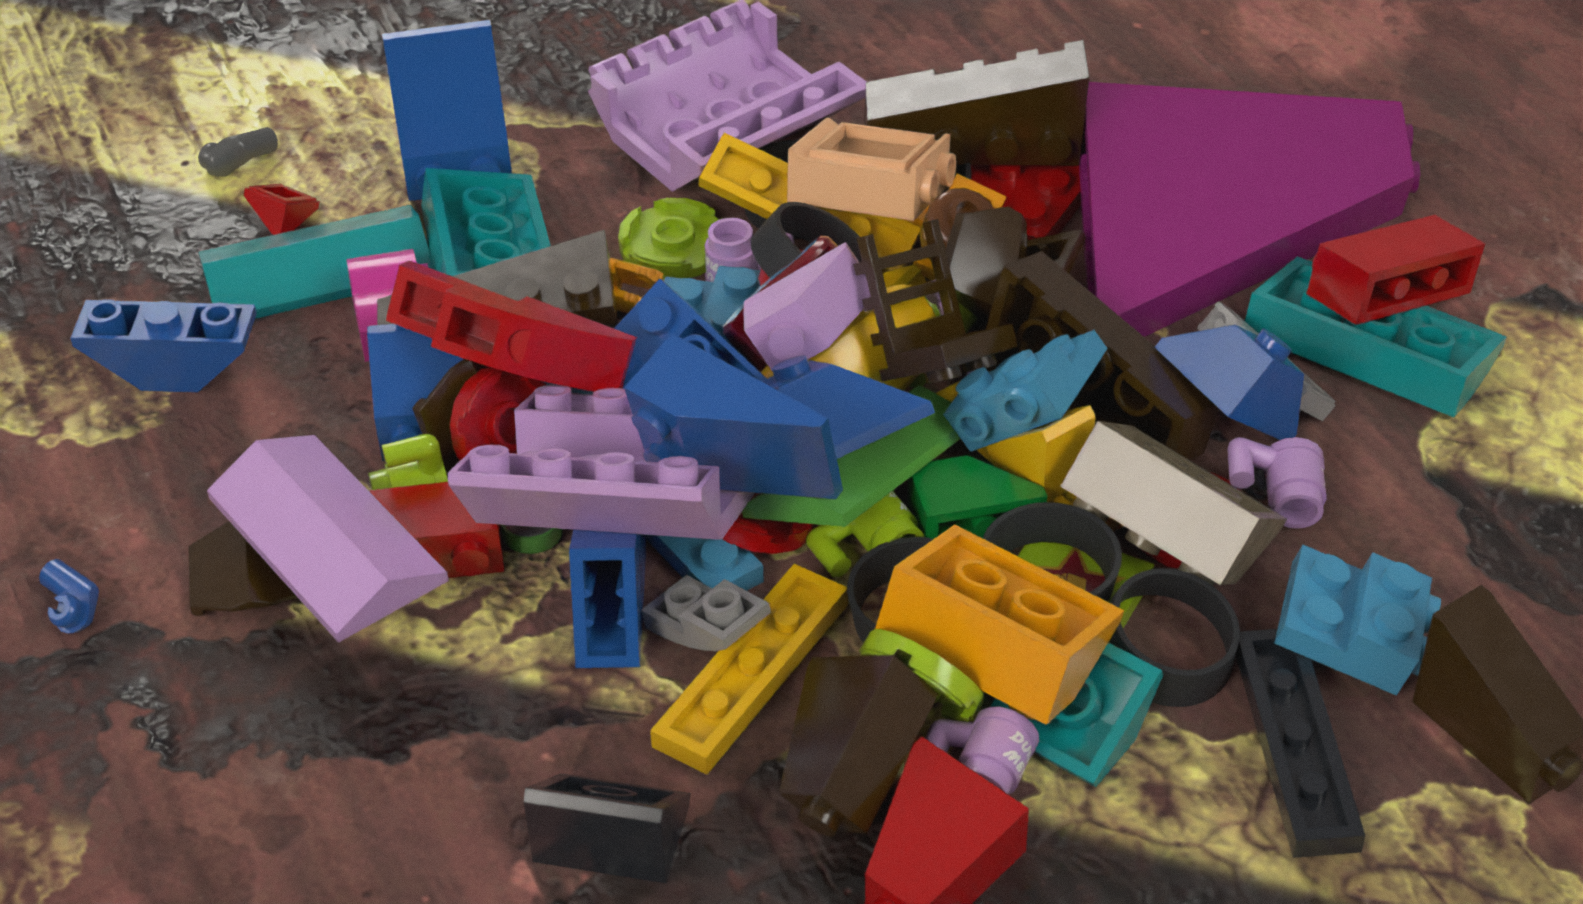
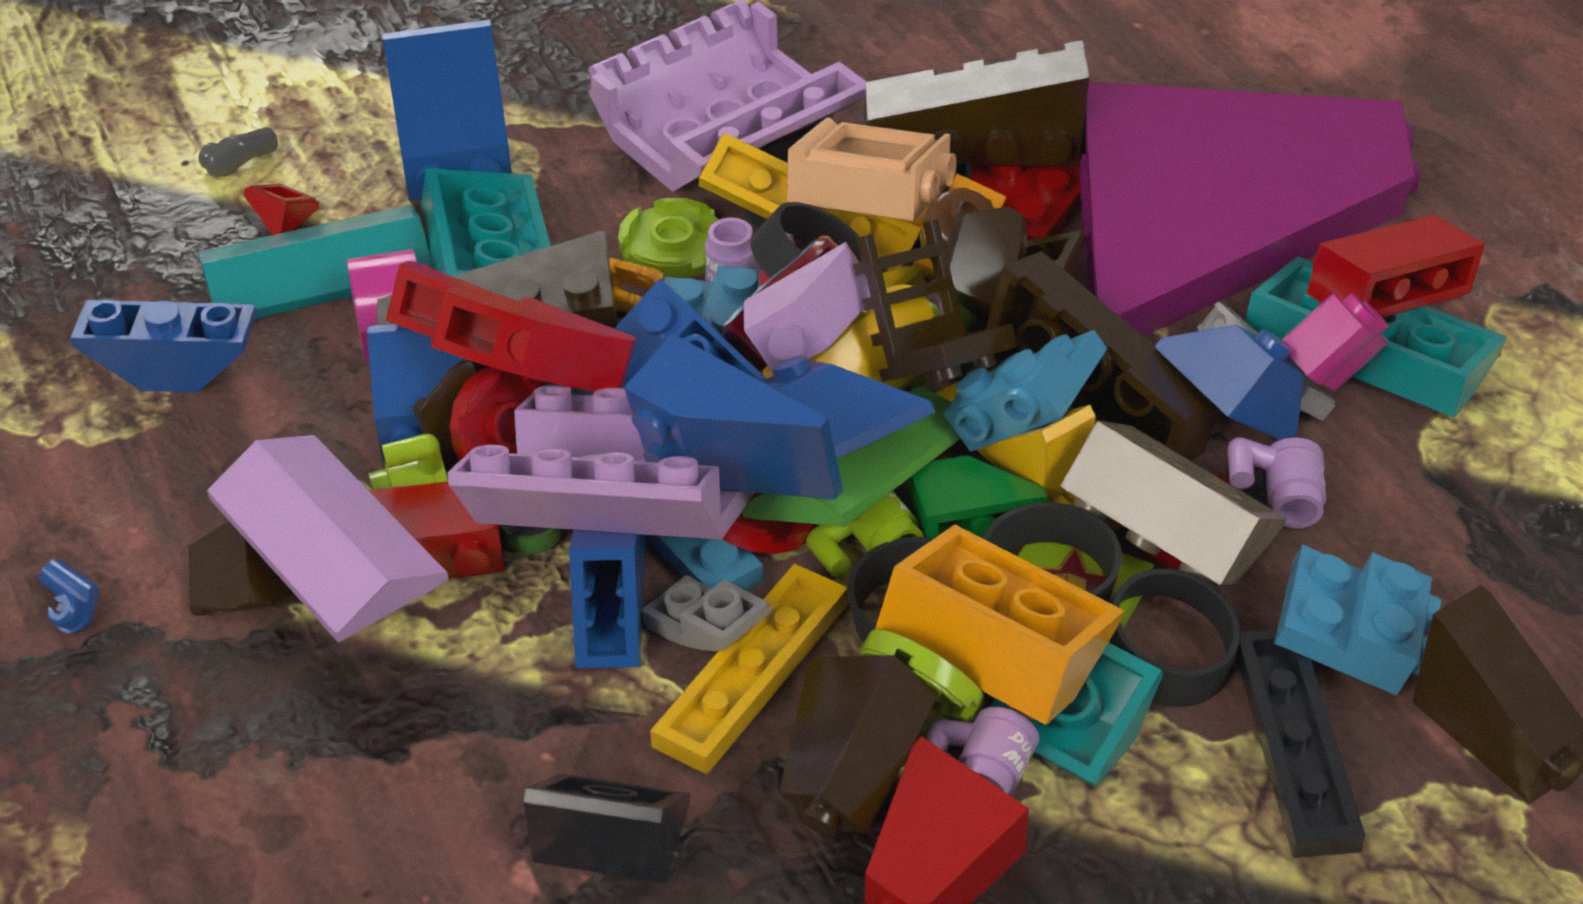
none -> dark pink brick [1281,292,1389,391]

